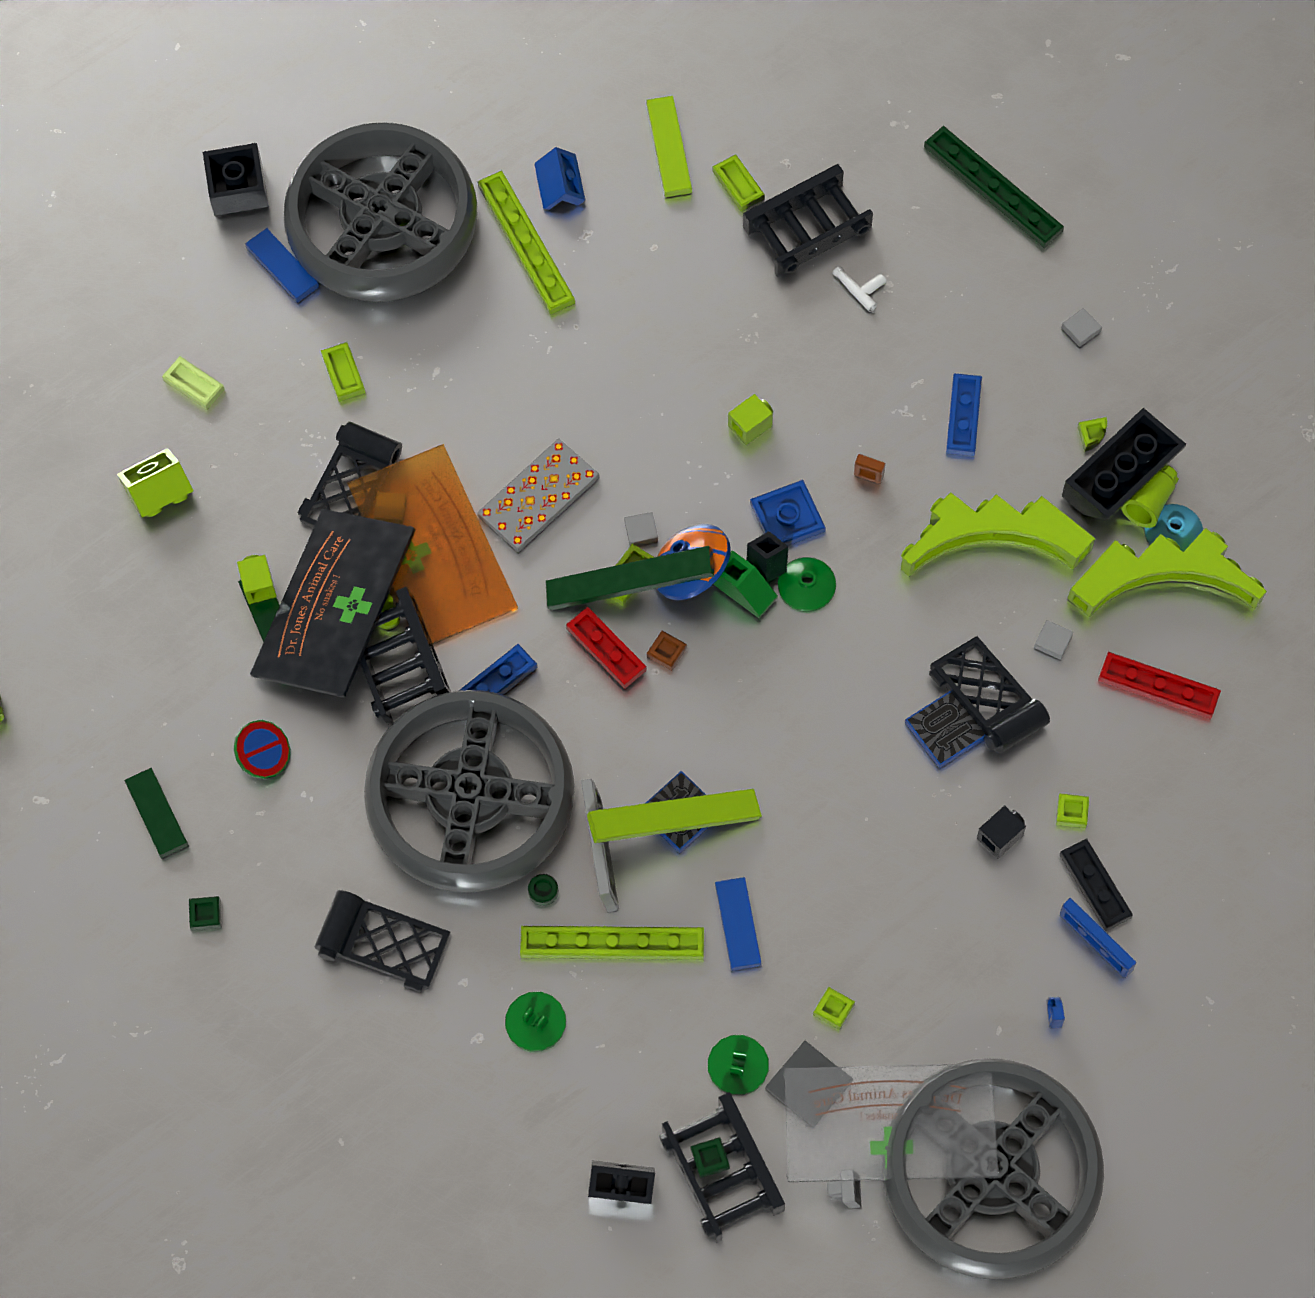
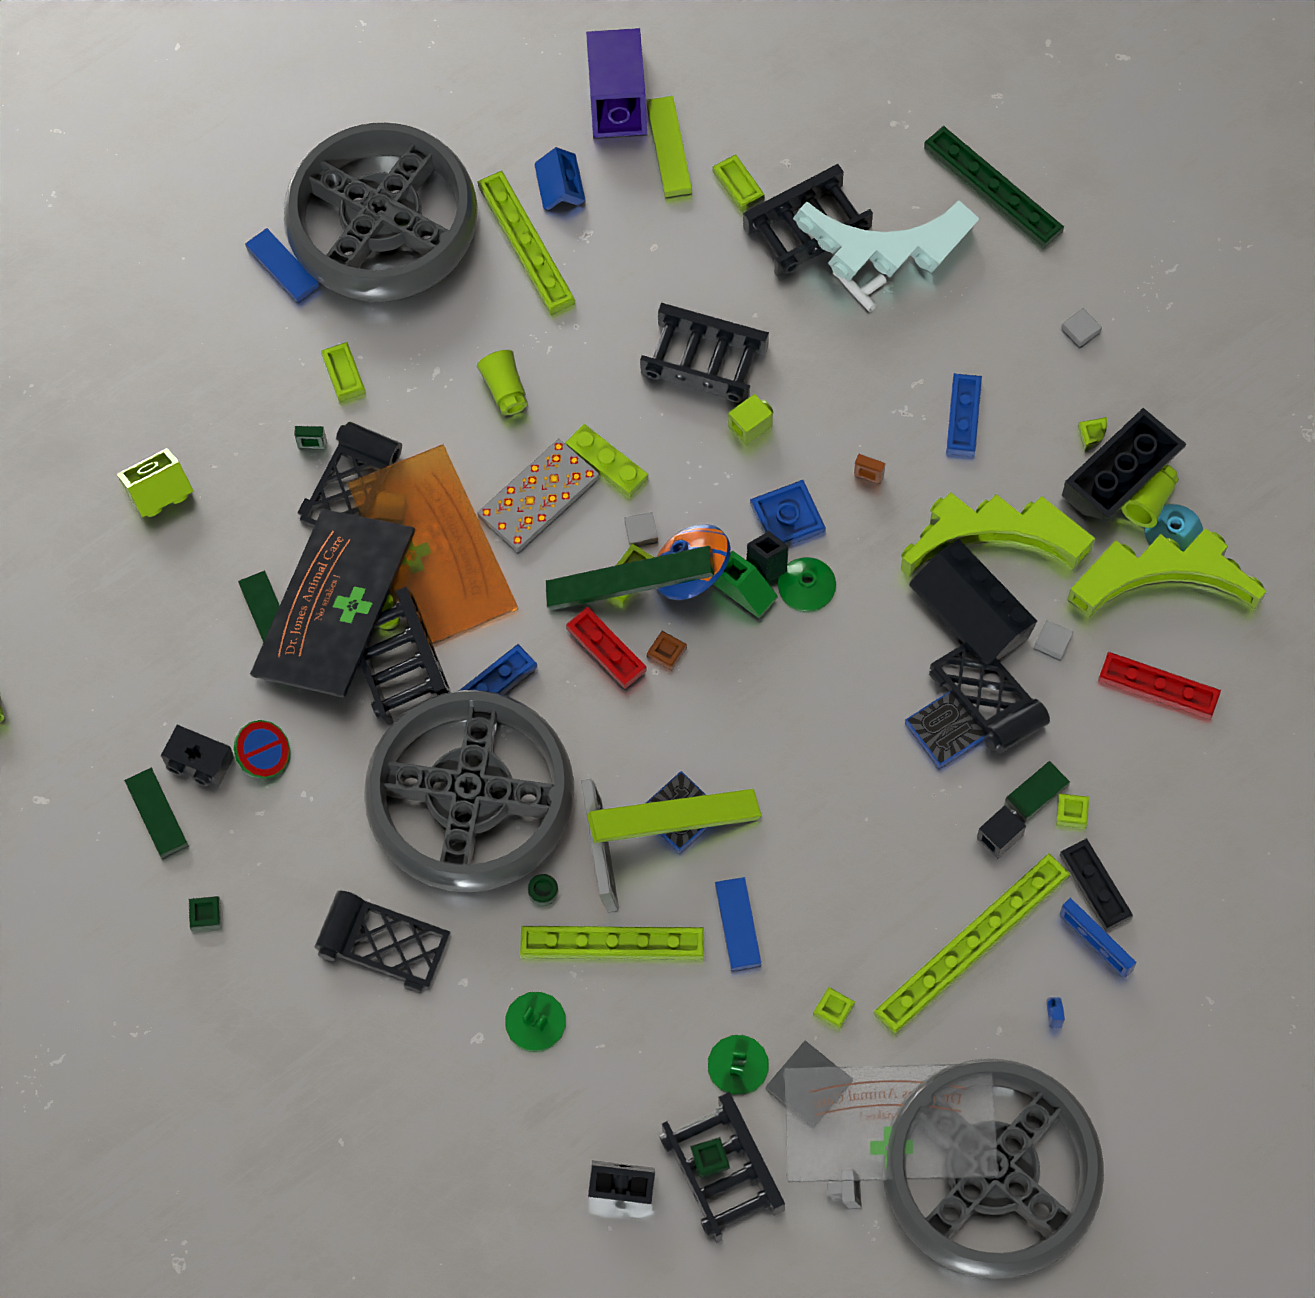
yellowish green tile [162,356,225,410] -> none
black brick [202,143,269,216] -> none
lime brick [237,555,277,604] -> none
none -> black brick [161,724,234,787]
none -> dark green tile [294,426,327,449]
none -> lime plant [476,350,528,416]
none -> lime plate [565,424,648,498]
none -> dark purple slope [586,28,647,138]
none -> black fence [640,302,769,402]
none -> light aqua arch [793,200,980,282]
none -> lime tile [873,853,1070,1036]
none -> black slope [909,539,1037,667]
none -> dark green tile [1005,761,1070,822]

